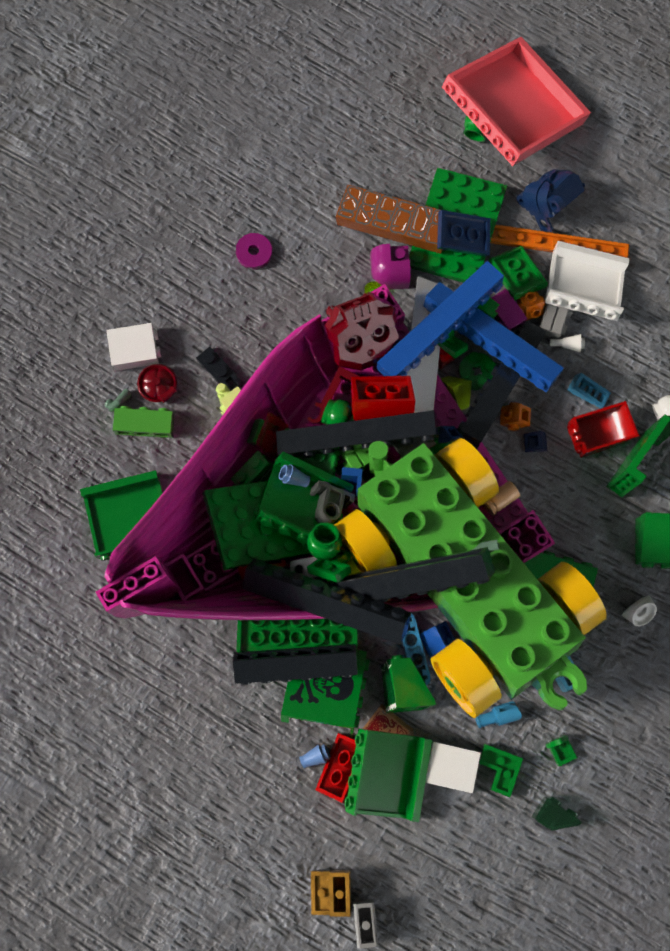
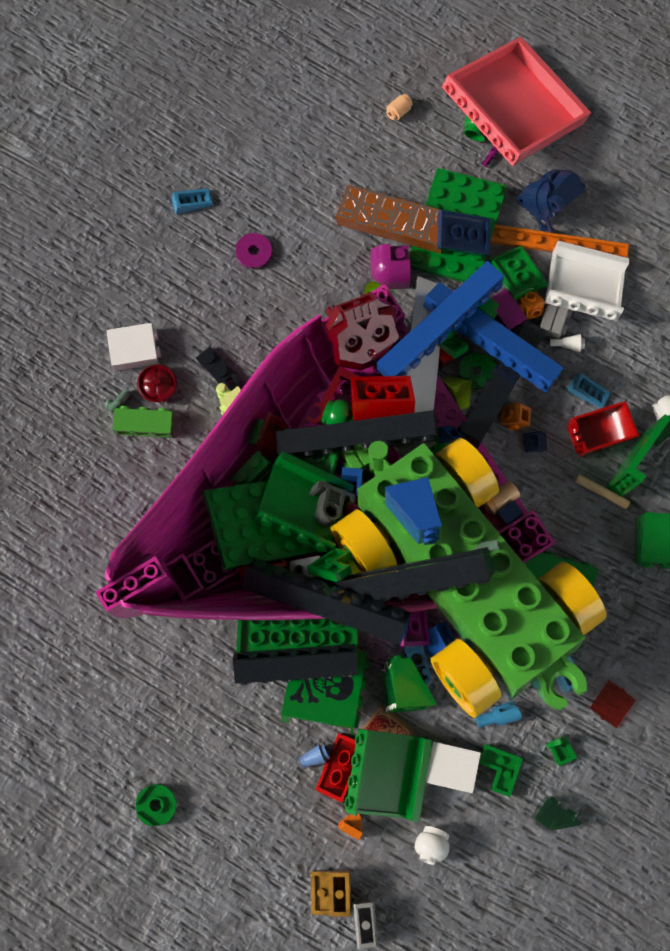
green panel [80,470,163,561] -> none
medium blue cone [279,464,310,487] -> none
green piece [307,522,342,560] -> none
white piece [621,595,657,626] -> none
none -> green plate [136,784,177,826]
none -> dark azure slope [172,188,213,214]
none -> orange tile [338,814,363,840]
none -> blue slope [385,477,442,545]
none -> light nougat brick [386,94,413,121]
none -> magenta slope [399,610,430,648]
none -> white piece [415,826,450,865]
none -> magenta pin [482,146,499,167]
none -> dark blue slope [496,500,523,526]
none -> tan piece [575,474,631,509]
none -> clear red piece [589,680,636,728]

